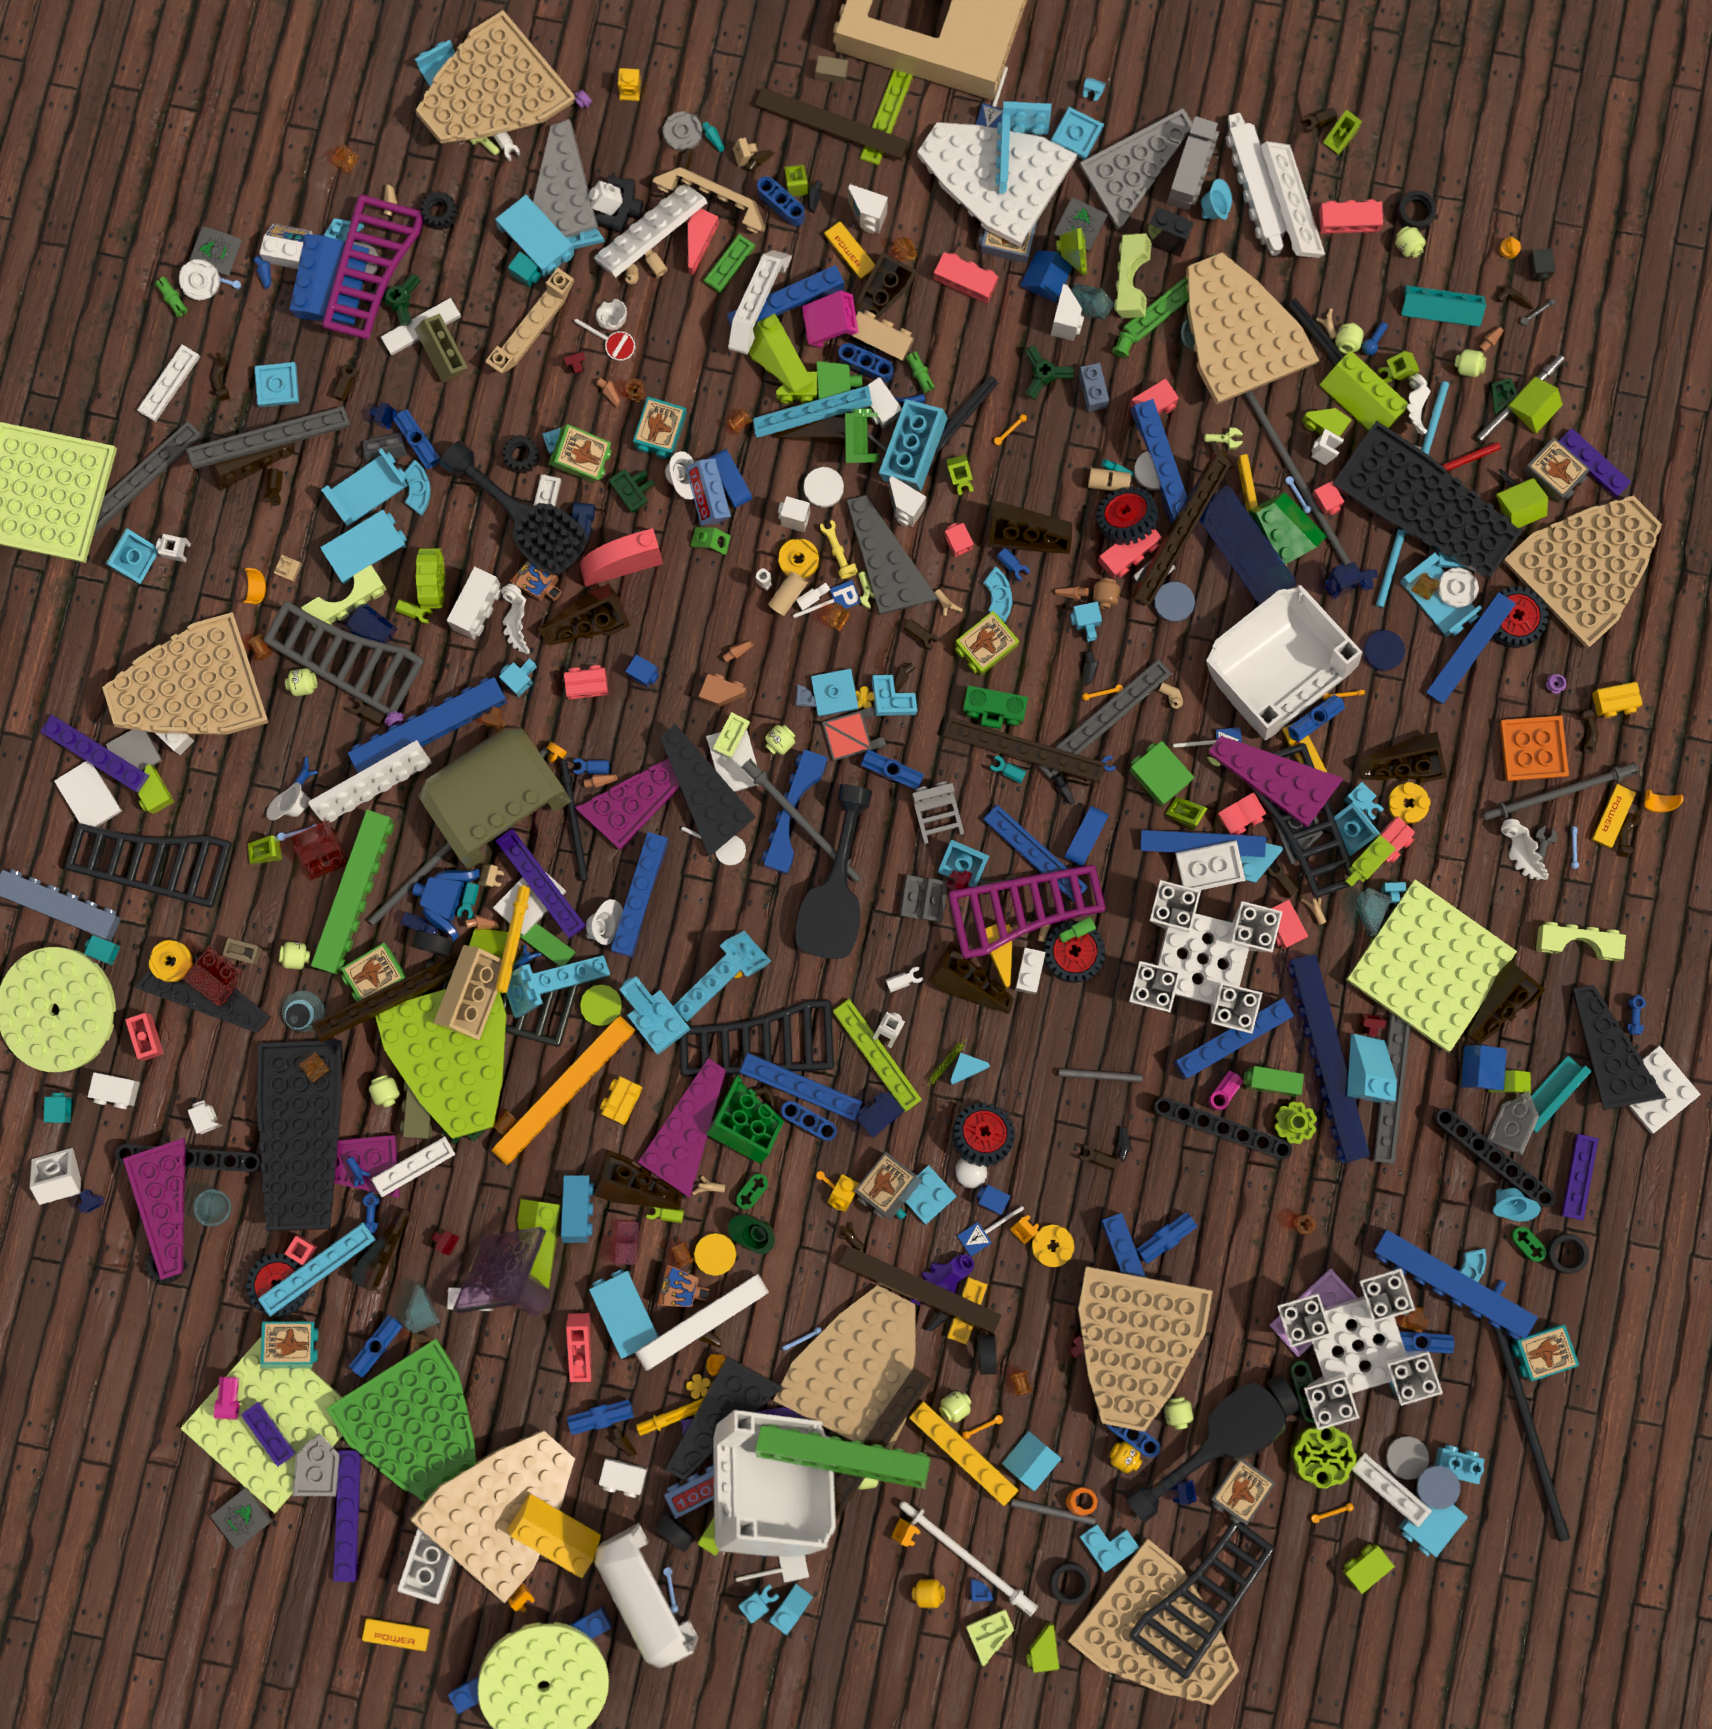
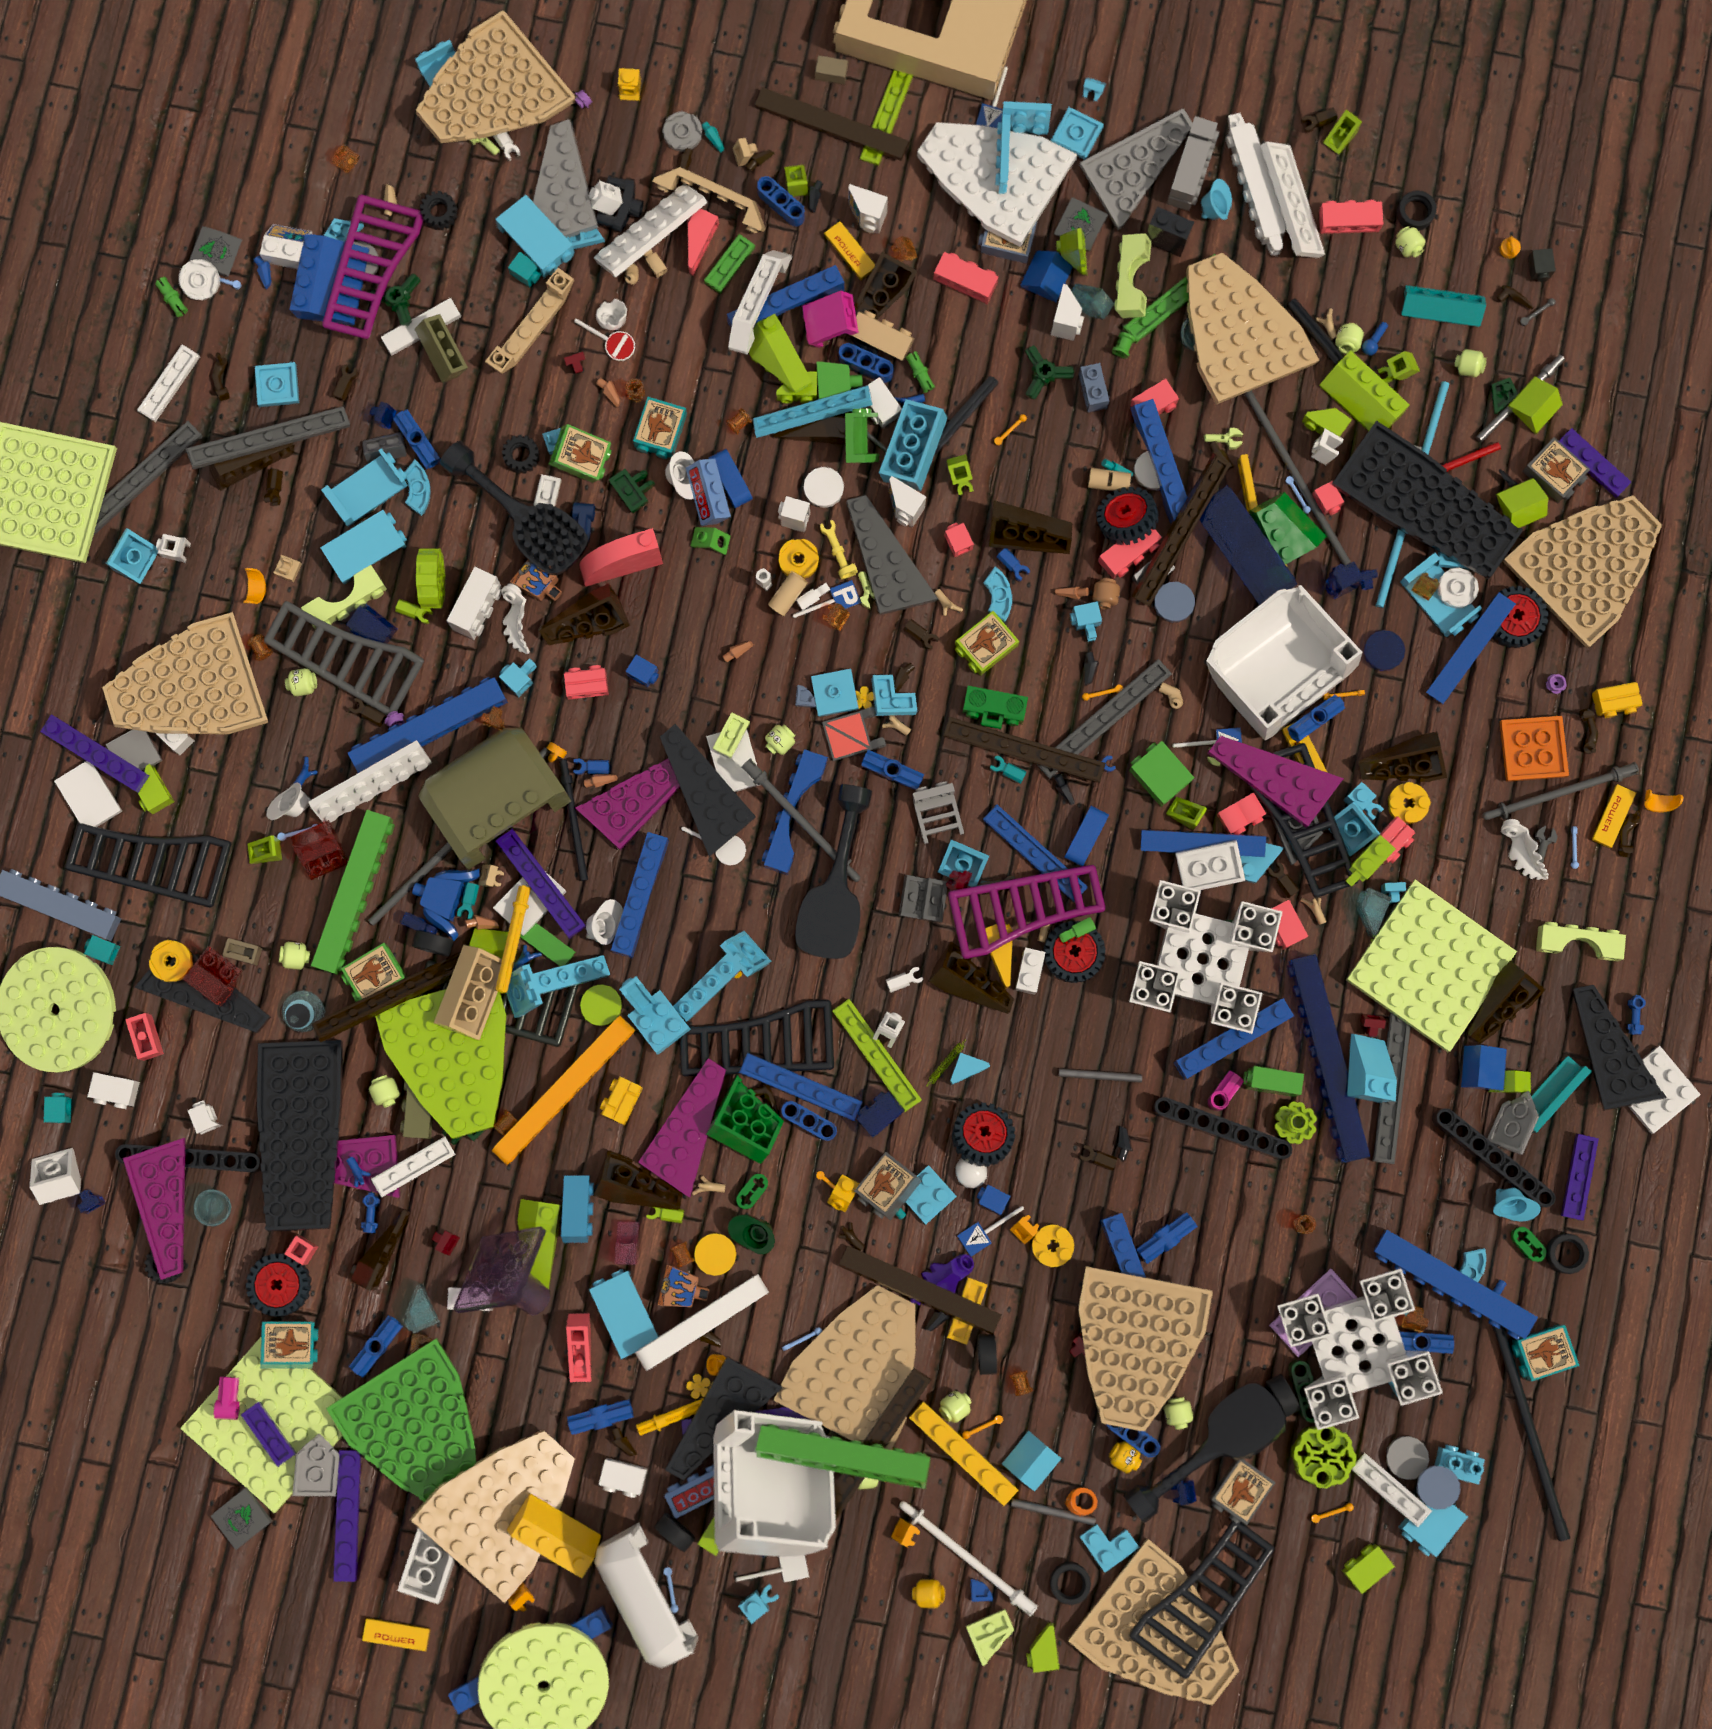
medium azure tile [258,1223,376,1316] -> none
clear orange tile [299,1052,329,1082] -> none
nougat slope [699,673,747,707] -> none
medium azure slope [770,1583,813,1635] -> none
white plant [1407,373,1431,435] -> none
nougat bar [1479,327,1504,352] -> none
none -> tan bar [882,715,911,736]

